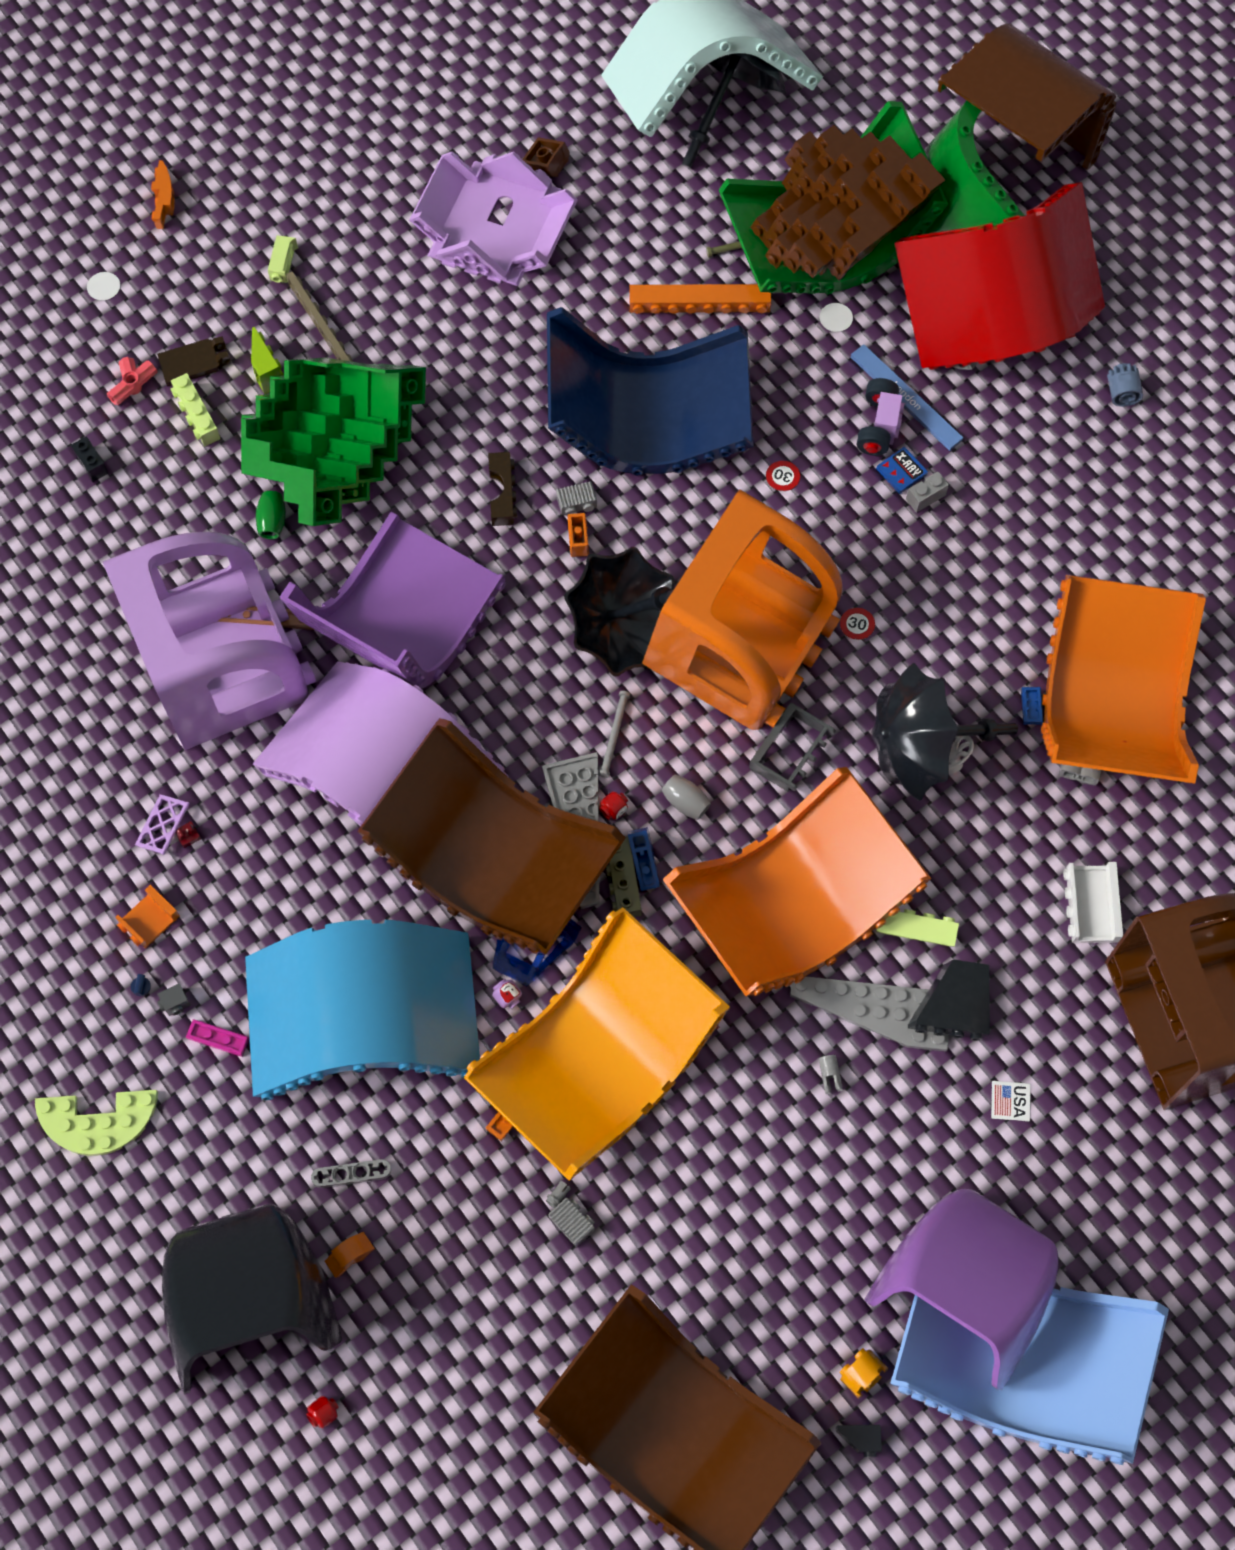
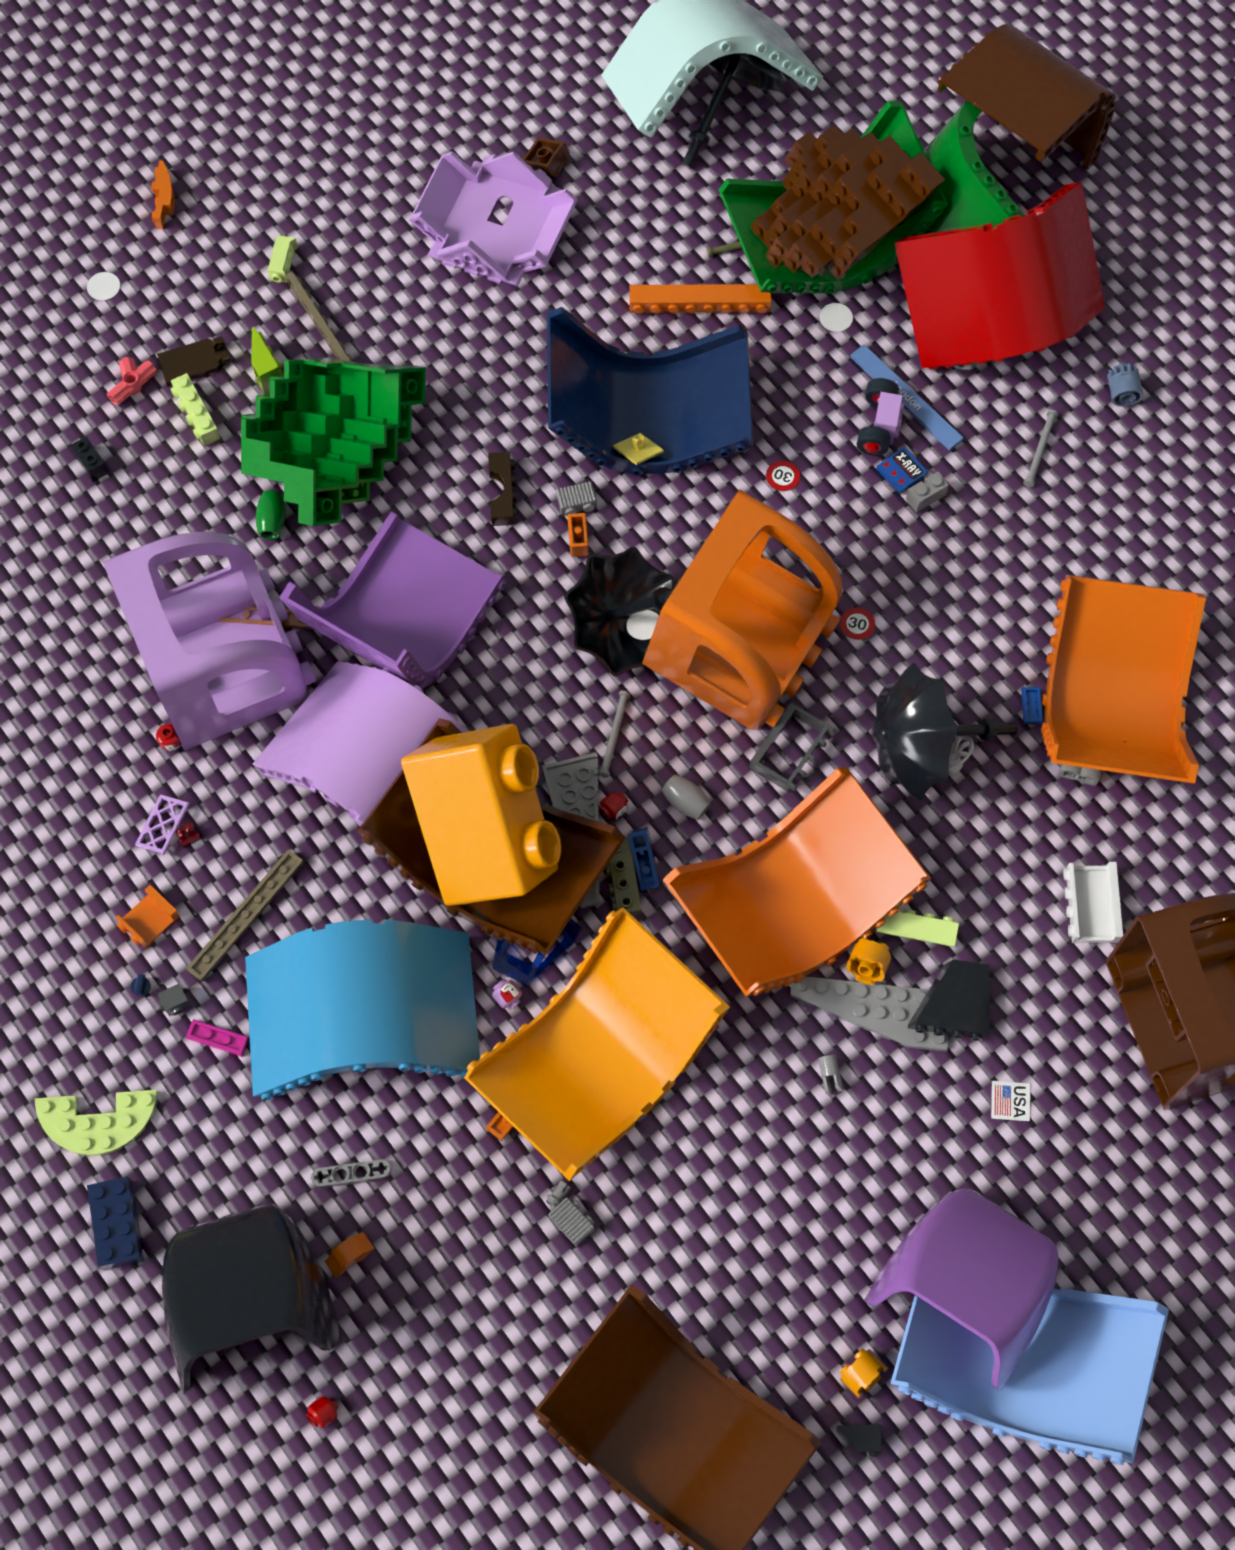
none -> dark blue brick [87,1176,144,1271]
none -> red head [156,723,182,751]
none -> dark tan plate [186,849,304,982]
none -> light orange piece [401,724,561,906]
none -> light yellow piece [613,433,664,465]
none -> white sticker [627,610,659,640]
none -> light orange brick [846,938,891,985]
none -> light grey bar [1023,409,1058,487]

